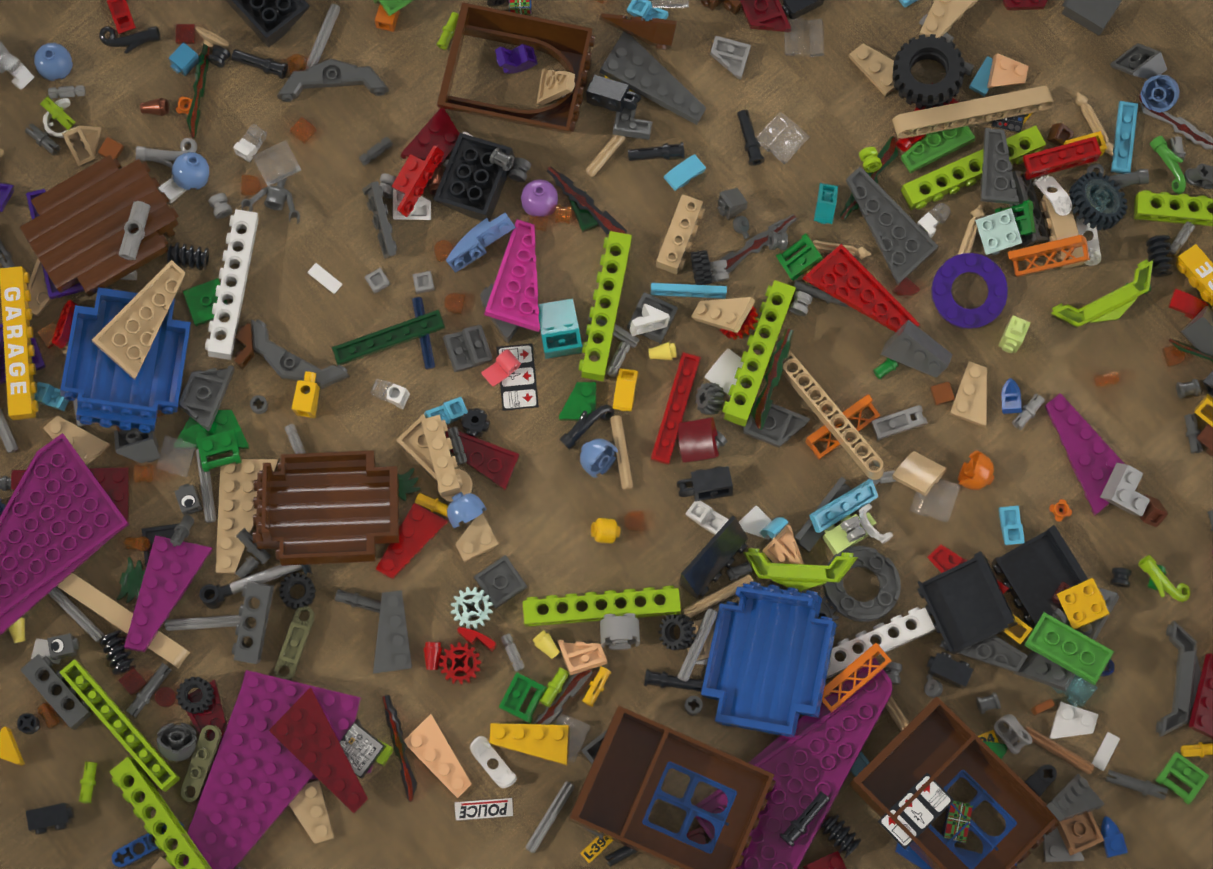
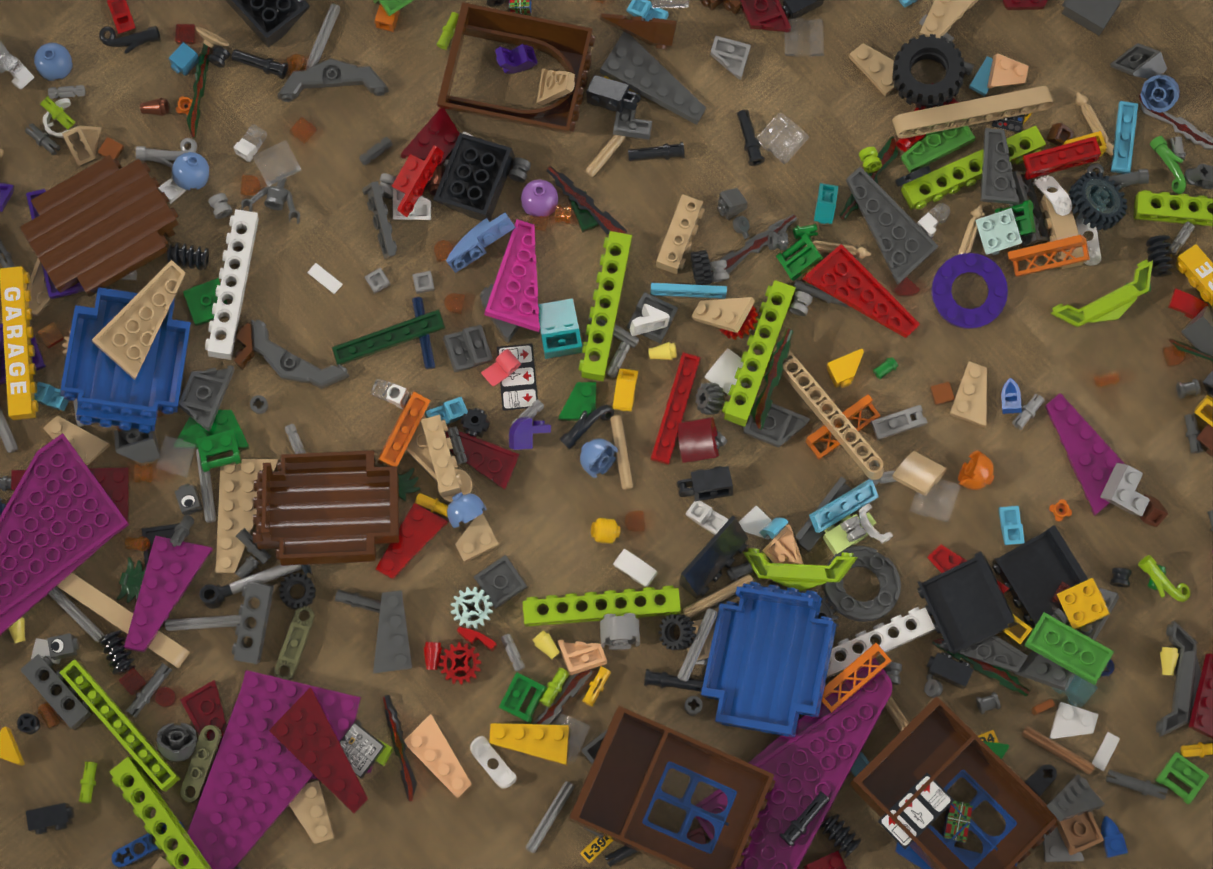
red beam [52,300,79,349] -> none
light grey piece [119,201,151,260] -> none
black tyre [176,677,215,714] -> none
yellow torso [292,371,320,418] -> none
white sticker [455,798,513,820] -> none
dark grey bush [489,148,515,171] -> none
medium azure slope [663,154,706,191] -> none
dark grey wedge [880,320,953,378] -> none
light grey piece [994,714,1032,754] -> none
yellowish green brick [998,315,1031,353] -> none
none -> orange fence [376,392,431,466]
none -> dark purple brick [509,416,551,450]
none -> light grey axle [512,400,544,424]
none -> white slope [613,549,658,588]
none -> green pin [793,224,818,240]
none -> yellow slope [826,349,864,388]
none -> black piece [895,165,932,187]
none -> dark green sword [932,638,1030,697]
none -> light yellow cone [1160,647,1180,676]

